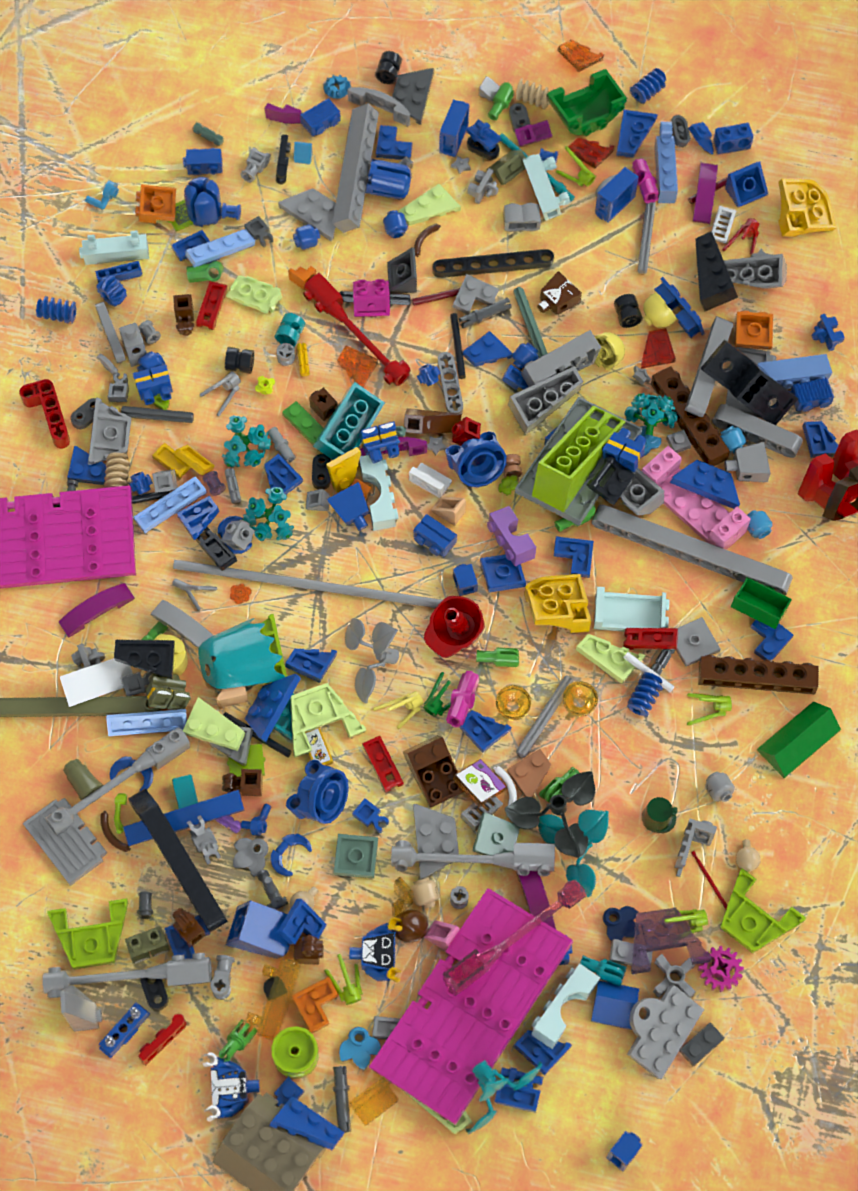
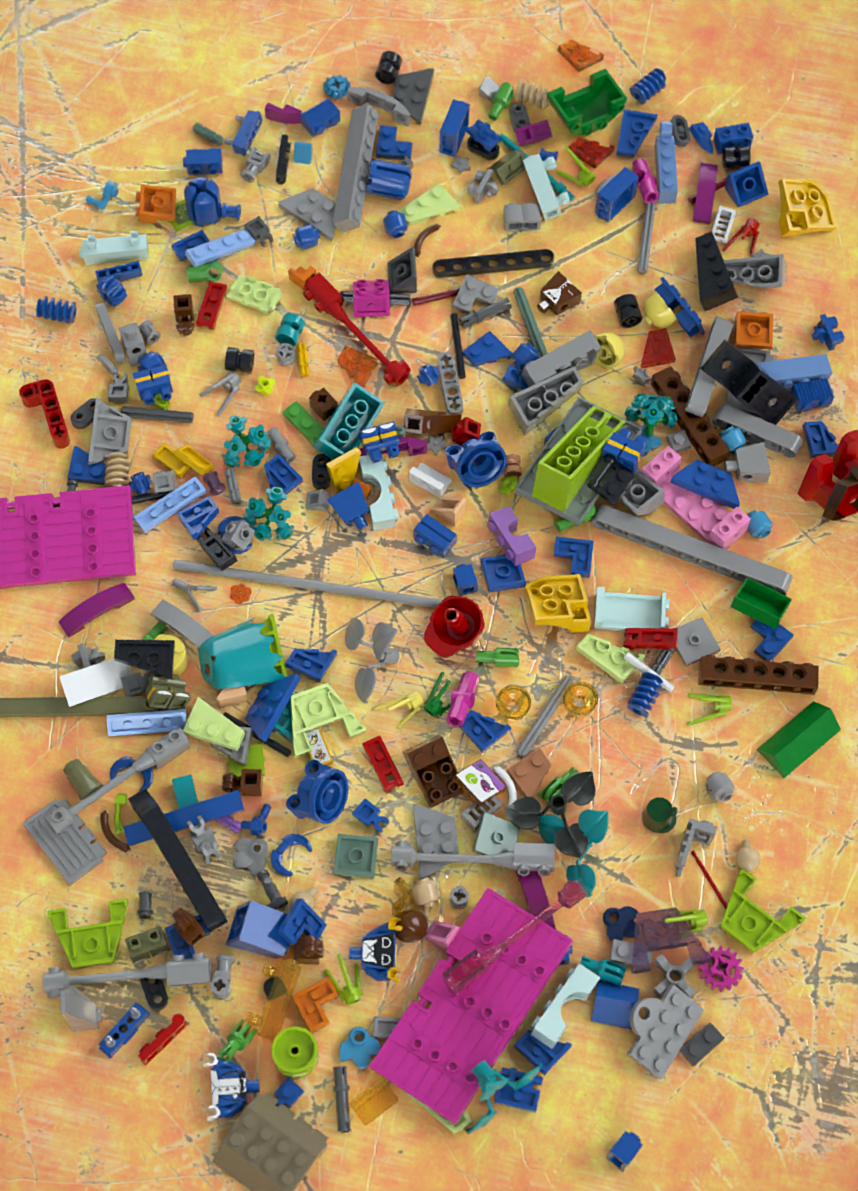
blue wing [269,1096,345,1150] -> none
none -> blue piece [224,110,263,156]
none -> black wheel [722,146,751,170]

